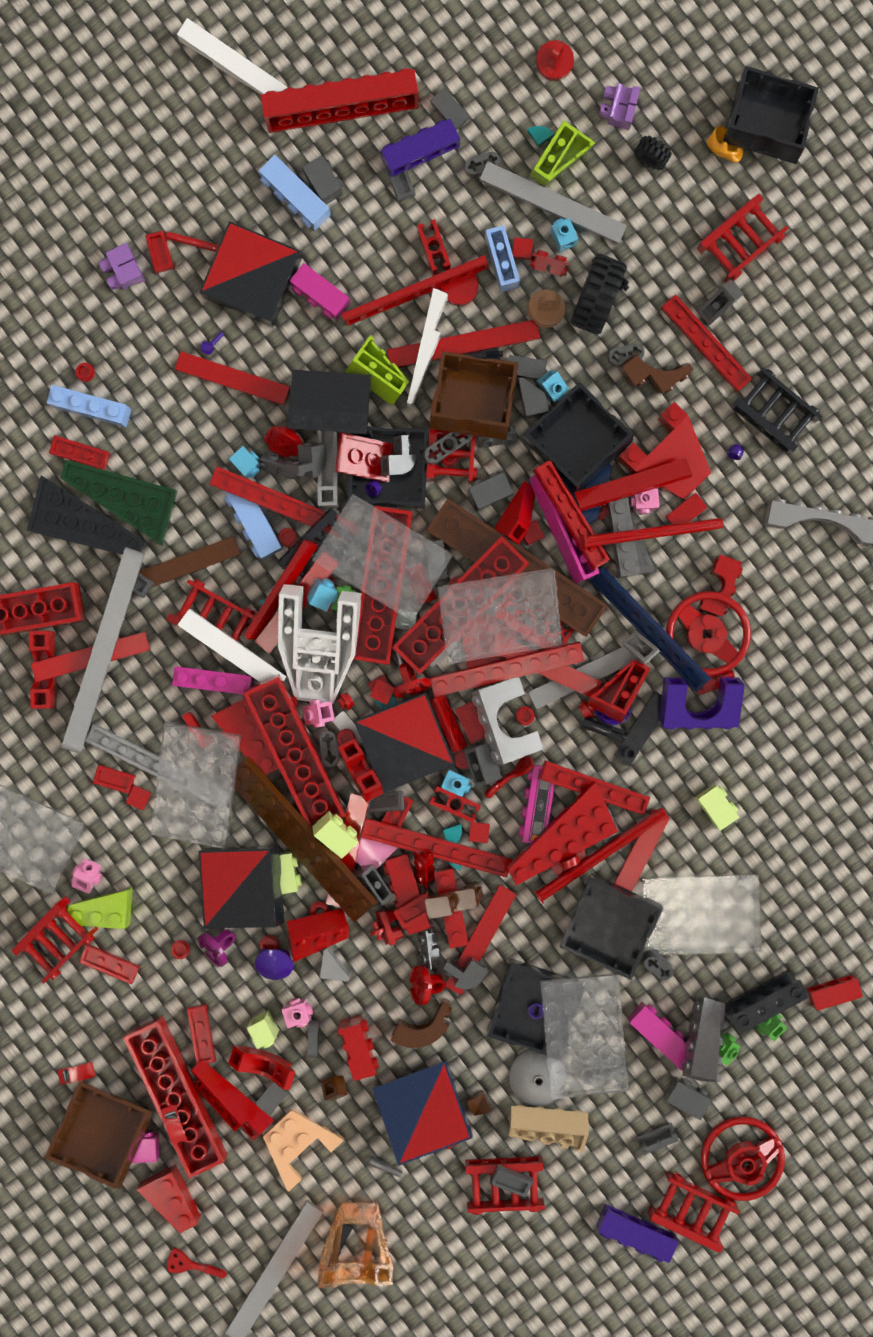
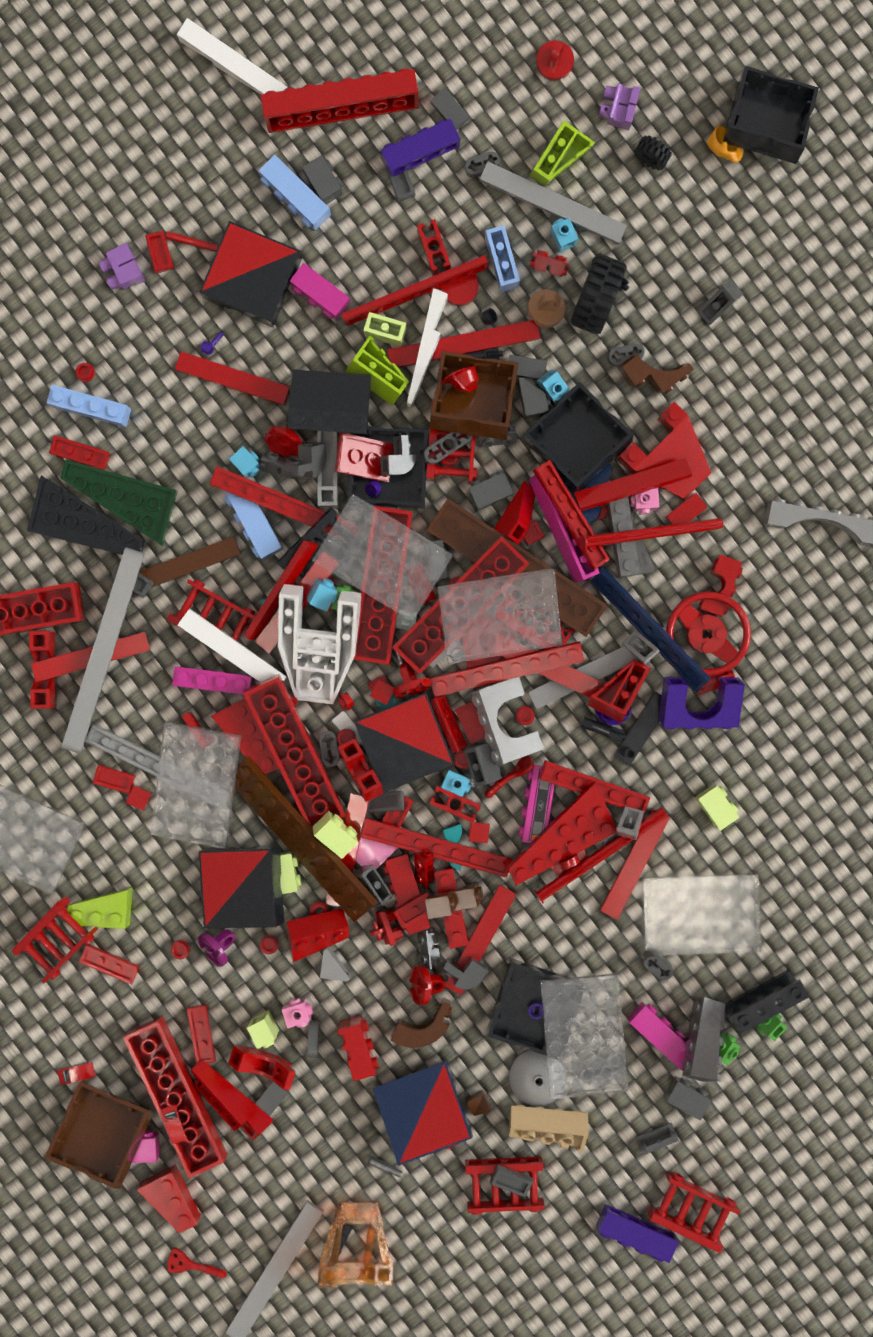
bright pink brick [71,859,102,894] -> none
dark purple dish [255,948,293,980] -> none
light nougat wing [263,1109,344,1192] -> none
red plate [278,528,297,547] -> none
bright pink brick [302,700,334,728] -> none
reddish brown slope [321,1075,348,1101] -> none
red tile [512,237,533,260] -> none
teal tile [527,126,554,147] -> none
black tile [560,873,663,980] -> none
red plate [579,700,595,718] -> none
red tile [660,294,752,392] -> none
red fence [697,193,789,283] -> none
red piece [701,1116,785,1201] -> none
dark purple hinge [727,444,744,460] -> none
black fence [730,367,823,455] -> none
red piece [806,974,863,1011] -> none
none -> yellowish green brick [364,312,407,347]
none -> red piece [441,365,479,393]
none -> black hinge [481,308,498,325]
none -> light grey slope [617,806,644,840]

